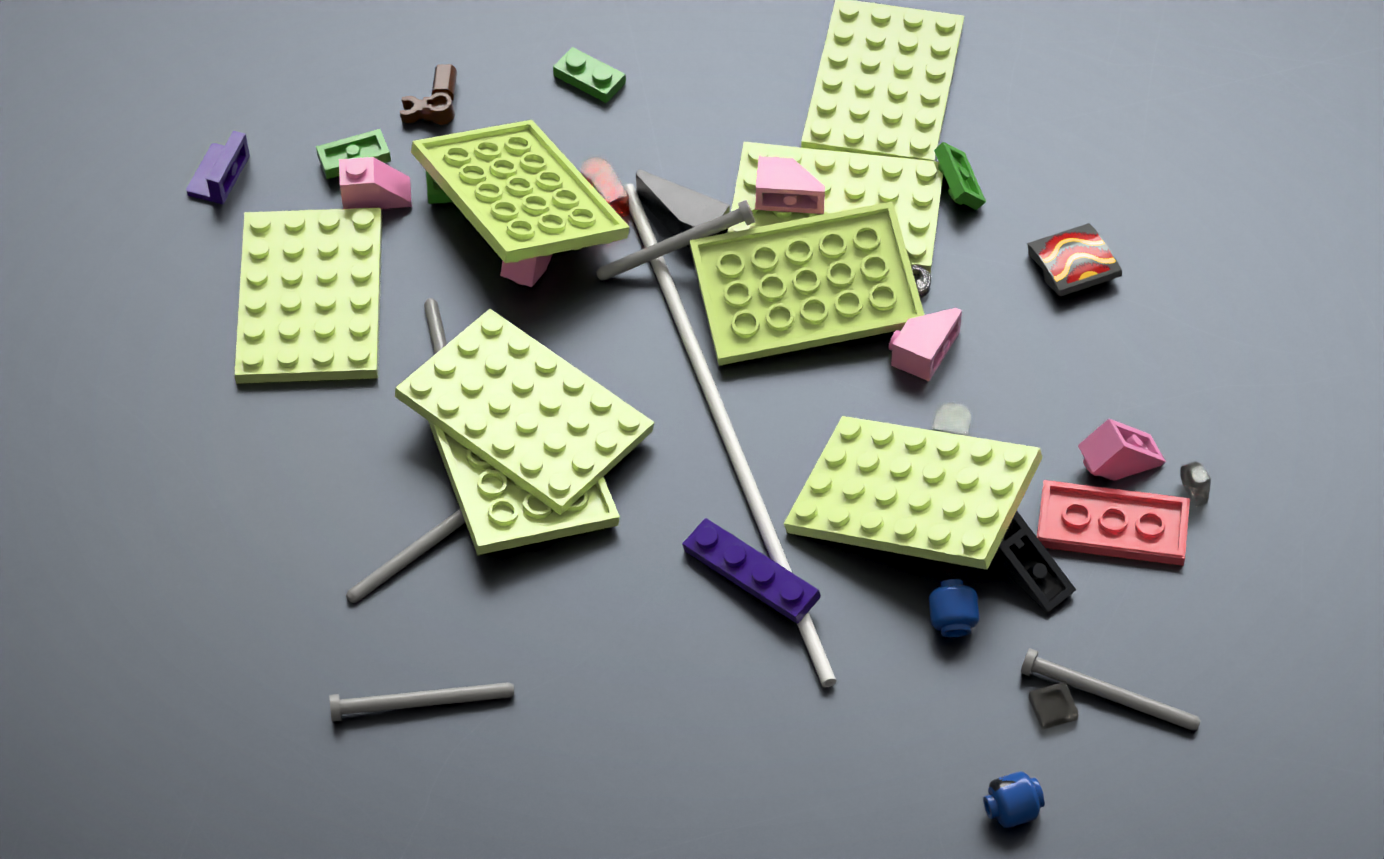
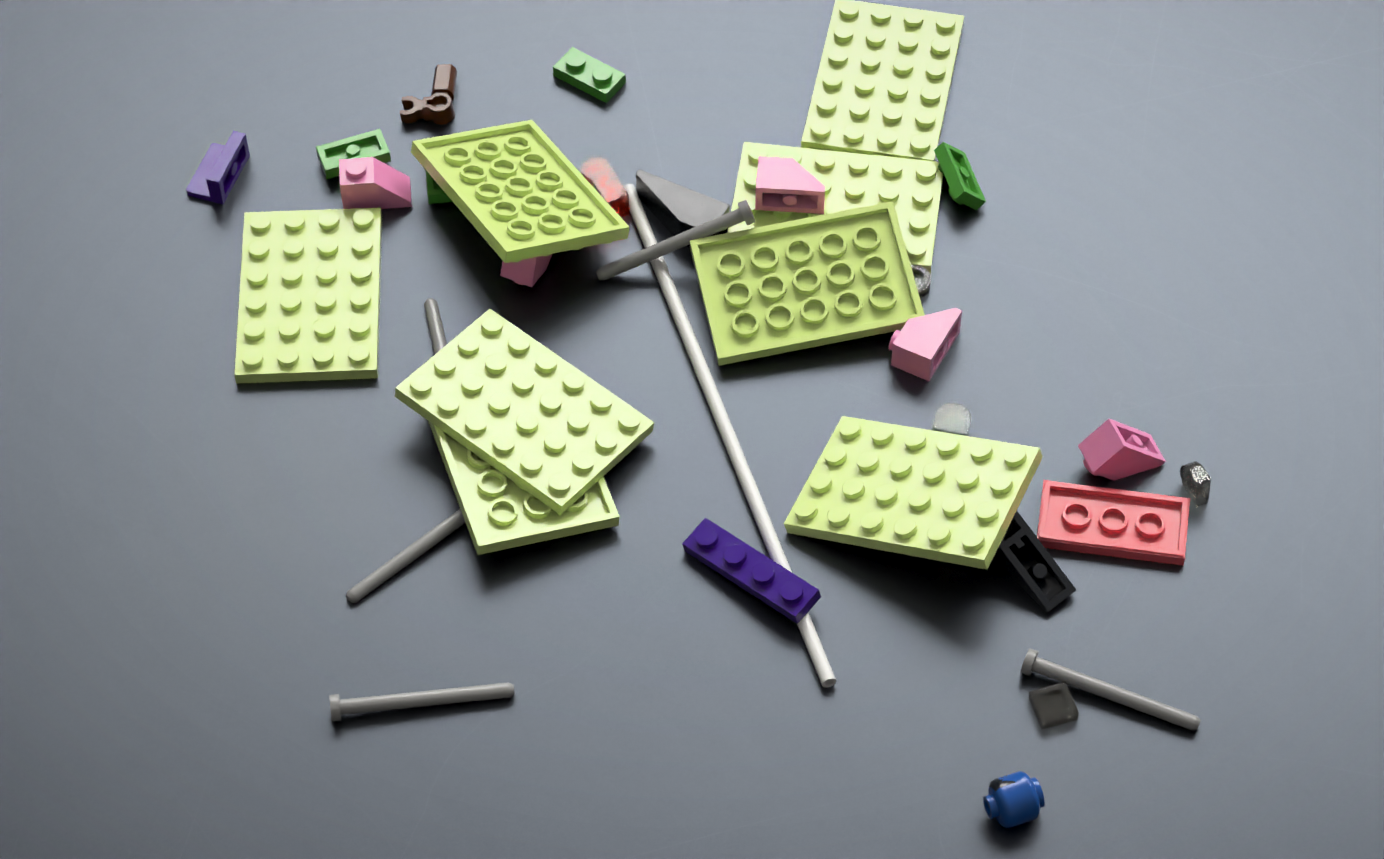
blue head [929,579,980,637] -> none
slope [1027,223,1123,296] -> none

